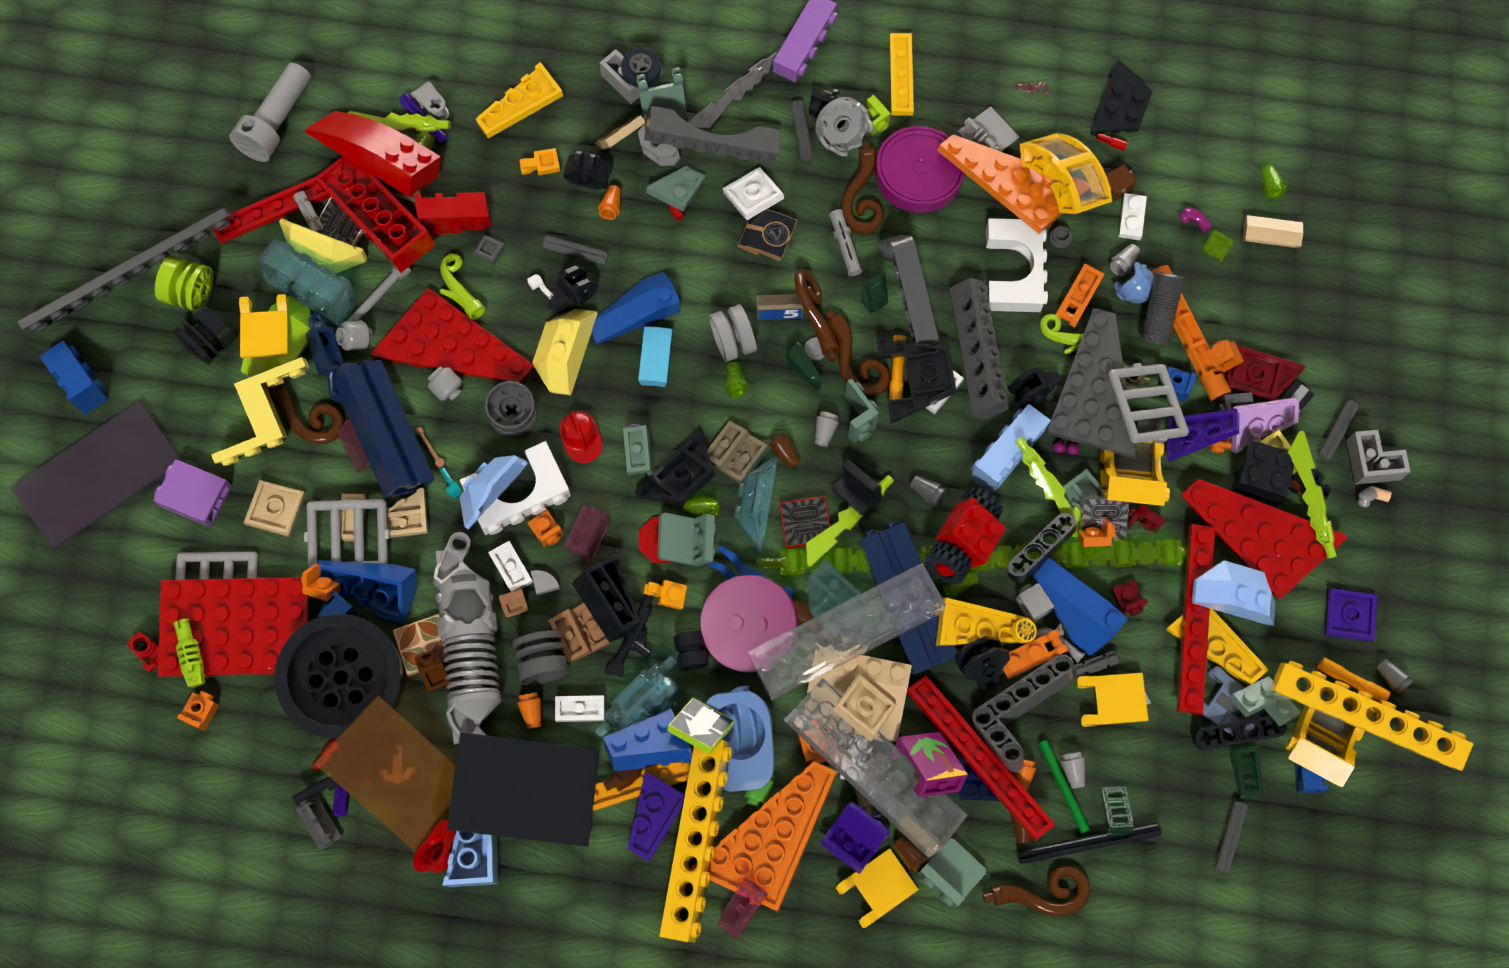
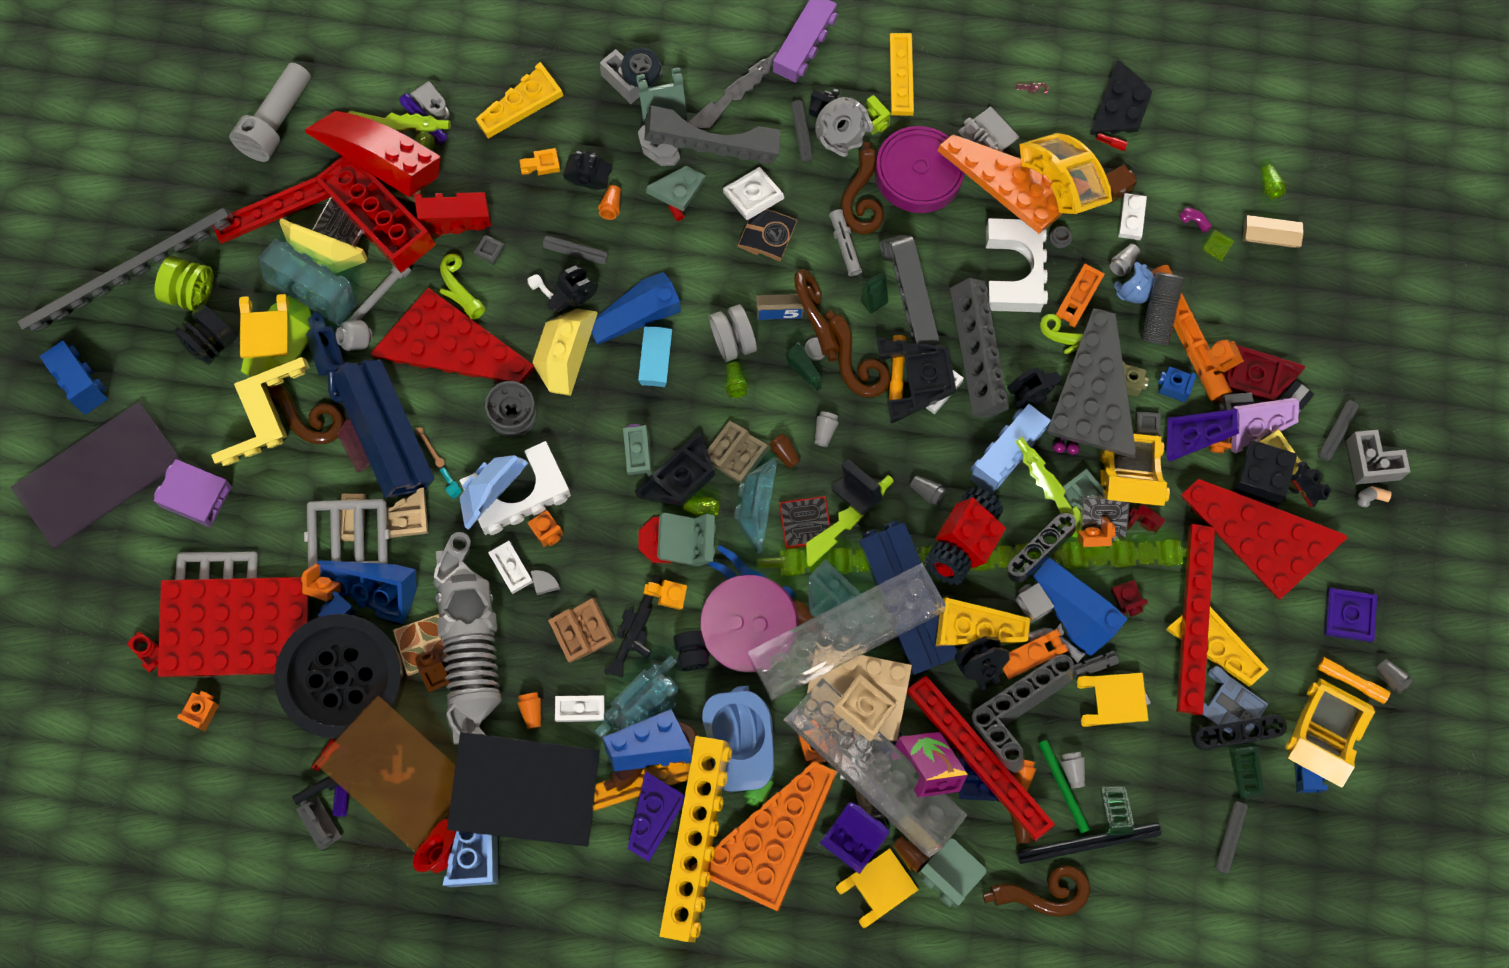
lime hinge [173,619,205,687] -> none
tan tile [244,480,306,537] -> none
light grey axle [293,191,323,232] -> none
light grey head [428,367,462,401] -> none
medium nougat plate [499,589,529,618] -> none
dark grey wheel [511,631,569,685] -> none
red piece [559,411,602,464] -> none
clear pink hinge [563,505,610,562] -> none
black wedge [572,555,640,643] -> none
tan tile [595,115,645,150] -> none
tile [667,698,735,755] -> none
clear pink hinge [717,878,768,941] -> none
sand green bracket [845,379,879,444] -> none
clear neon green cone [941,570,979,598] -> none
yellow tile [1011,618,1037,643] -> none
light grey bar [1108,363,1189,444] -> none
light blue wedge [1192,561,1276,626] -> none
sand green plate [1230,676,1301,726] -> none
yellow brick [1270,661,1474,771] -> none
lime sword [1288,431,1337,559] -> none

